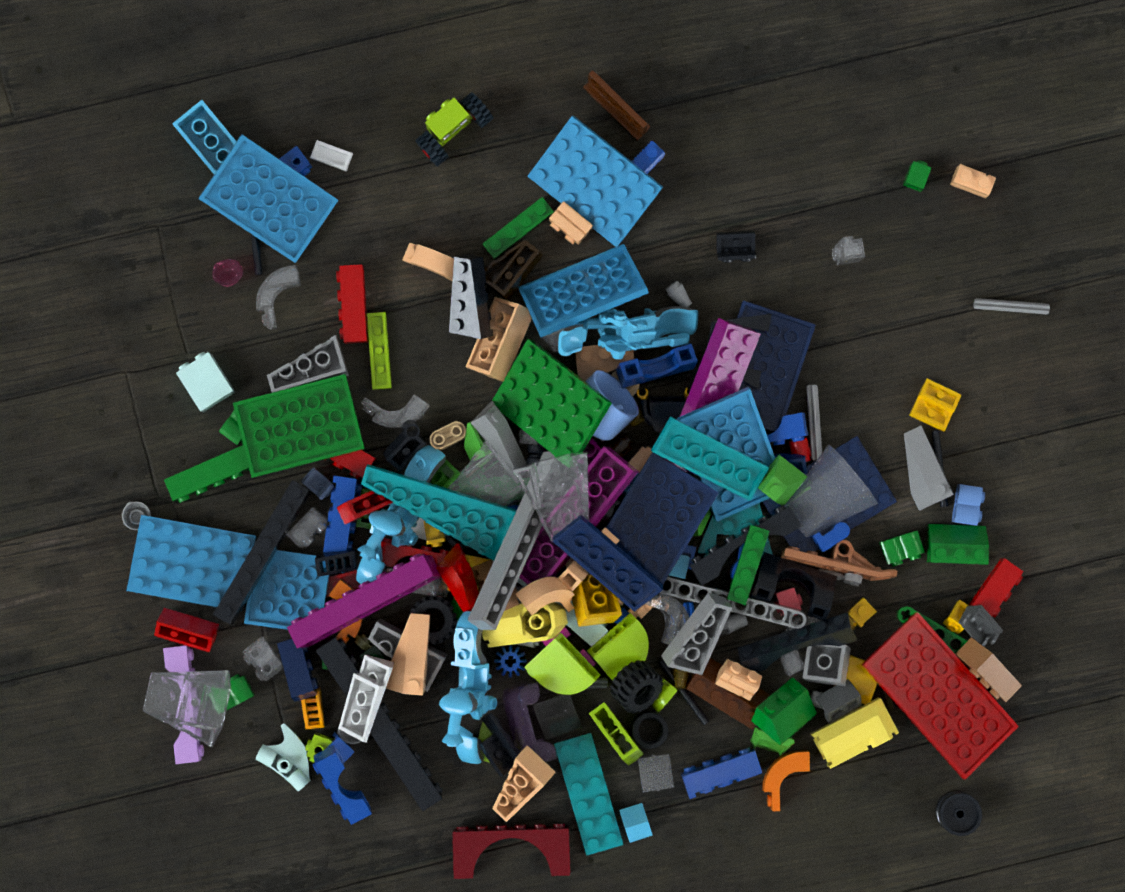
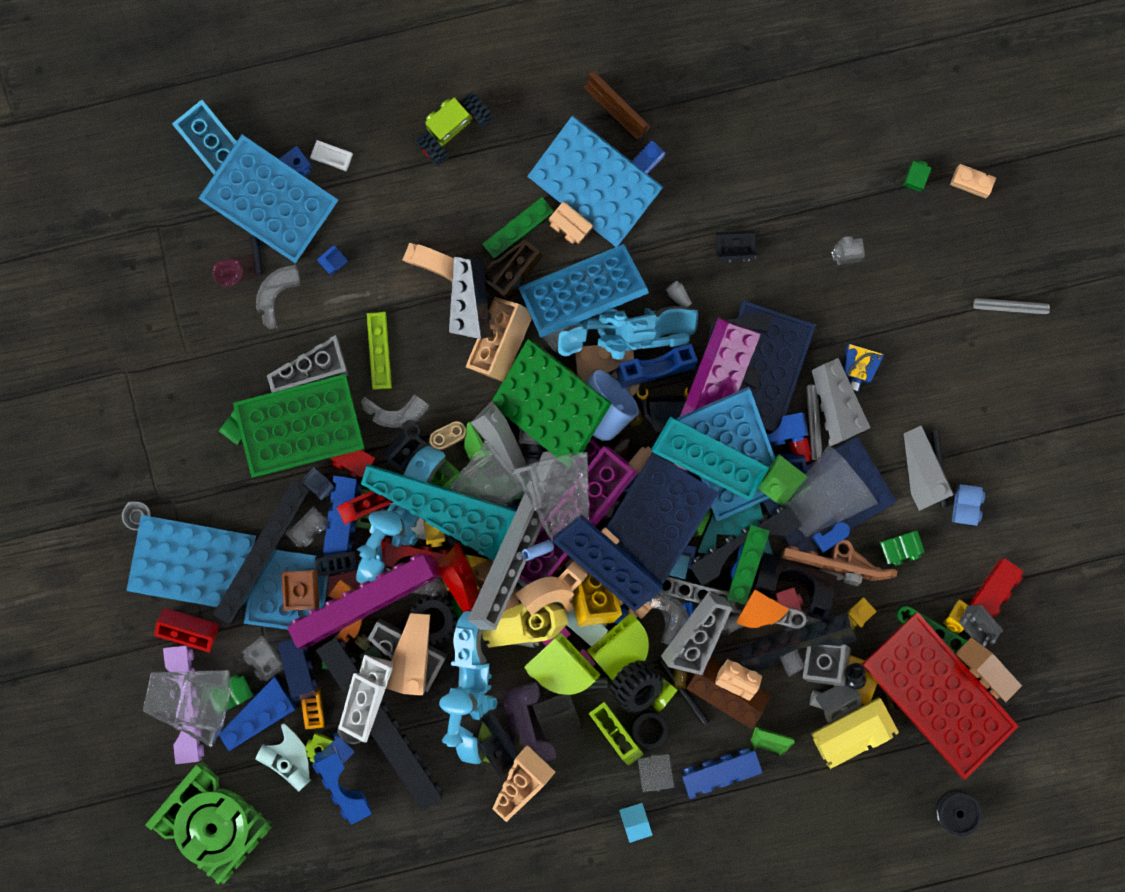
green brick [164,445,250,503] -> none
light aqua brick [176,352,235,413] -> none
red brick [336,264,368,344] -> none
dark red arch [453,823,570,879] -> none
blue gear [494,644,527,678] -> none
teal plate [554,733,623,856] -> none
green slope [751,677,817,746] -> none
orange arch [762,750,810,811] -> none
yellow slope [909,378,961,432] -> none
green slope [927,524,989,565] -> none
none -> bright green brick [145,761,272,884]
none -> blue wedge [219,676,297,751]
none -> dark orange tile [281,570,319,611]
none -> blue panel [317,245,348,276]
none -> light blue hinge [522,540,554,561]
none -> orange brick [736,589,789,628]
none -> light grey wedge [812,358,871,446]
none -> torso [843,344,884,392]
none -> black wheel [846,663,866,690]

